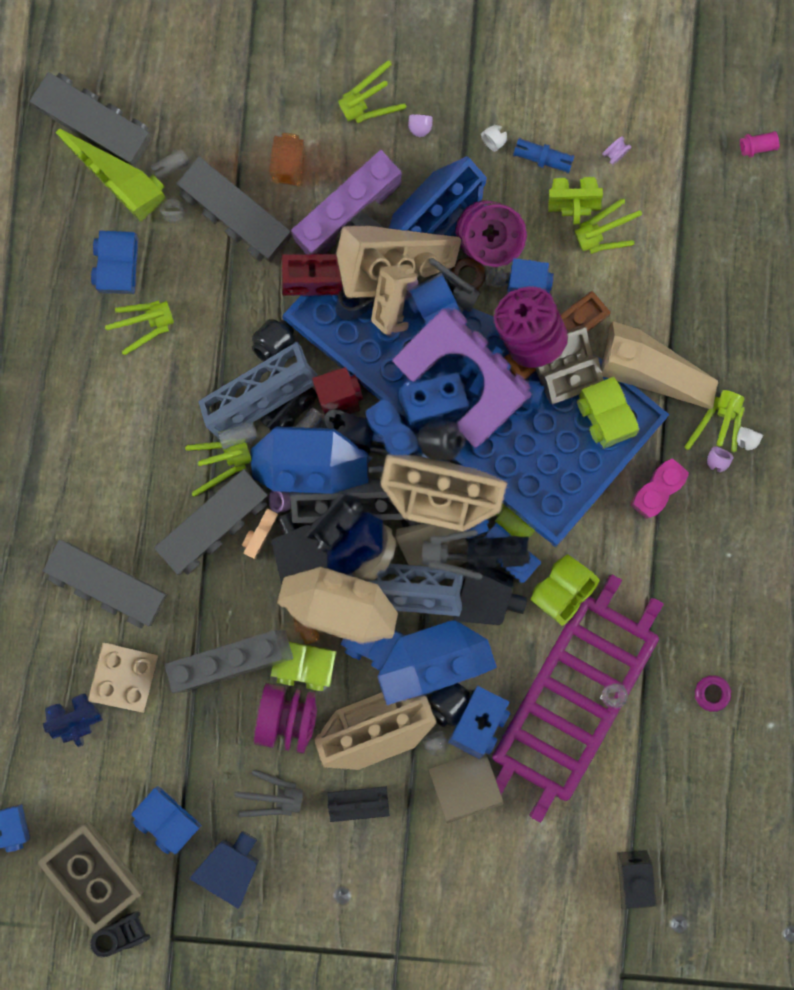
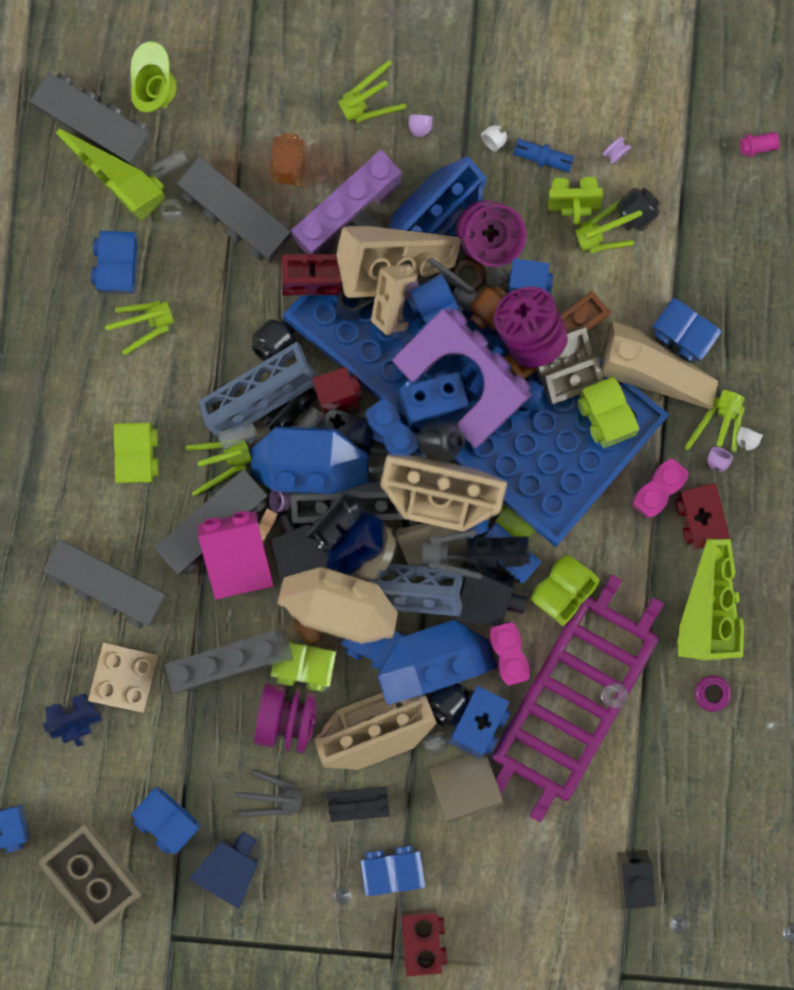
black piece [90,910,151,958] -> none
none -> lime brick [114,423,159,484]
none -> lime piece [131,41,177,113]
none -> dark pink panel [198,511,273,600]
none -> blue brick [360,845,425,896]
none -> dark red brick [401,909,448,977]
none -> dark orange head [469,286,507,331]
none -> dark pink brick [489,622,530,686]
none -> black head [616,187,660,231]
none -> blue brick [651,297,722,363]
none -> dark red brick [675,483,730,550]
none -> lime wedge [678,539,744,660]

